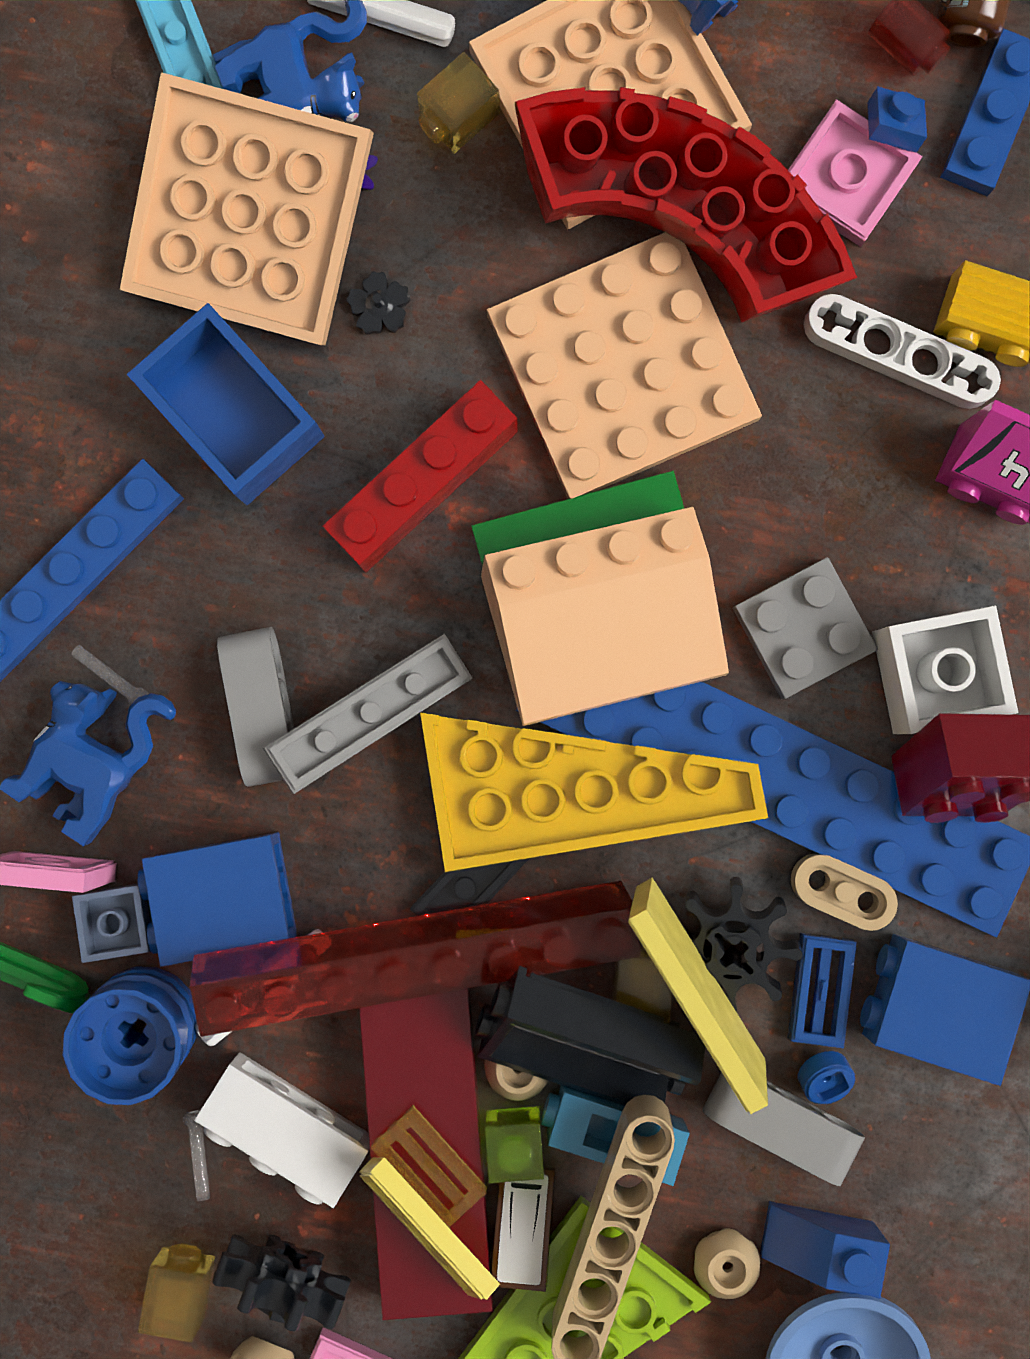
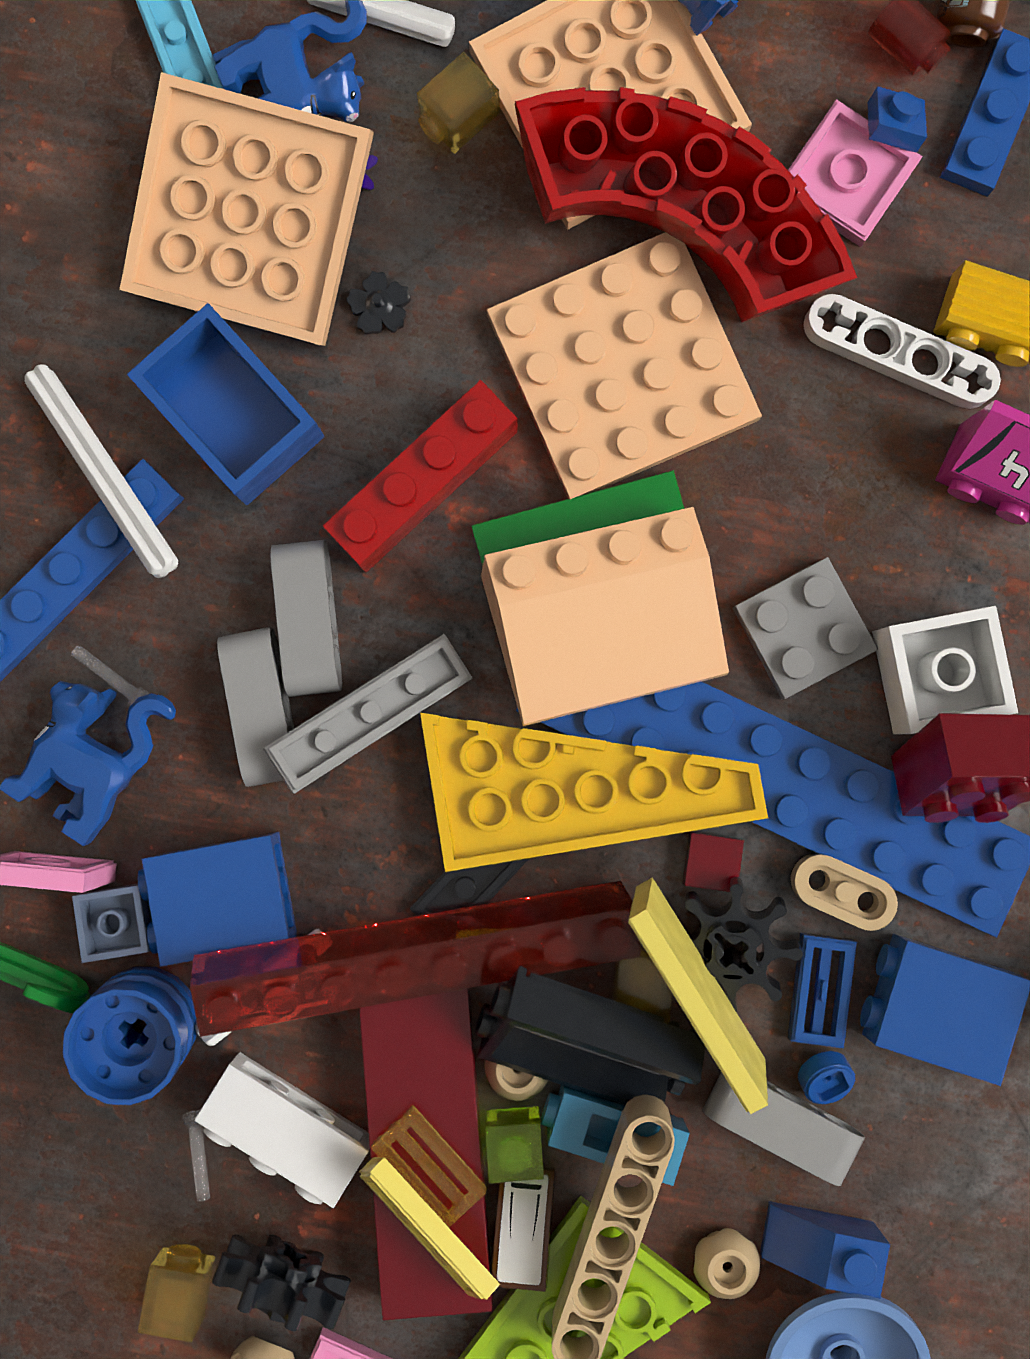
none -> white axle [24,364,178,578]
none -> light grey beam [271,540,342,697]
none -> dark red tile [682,832,744,892]

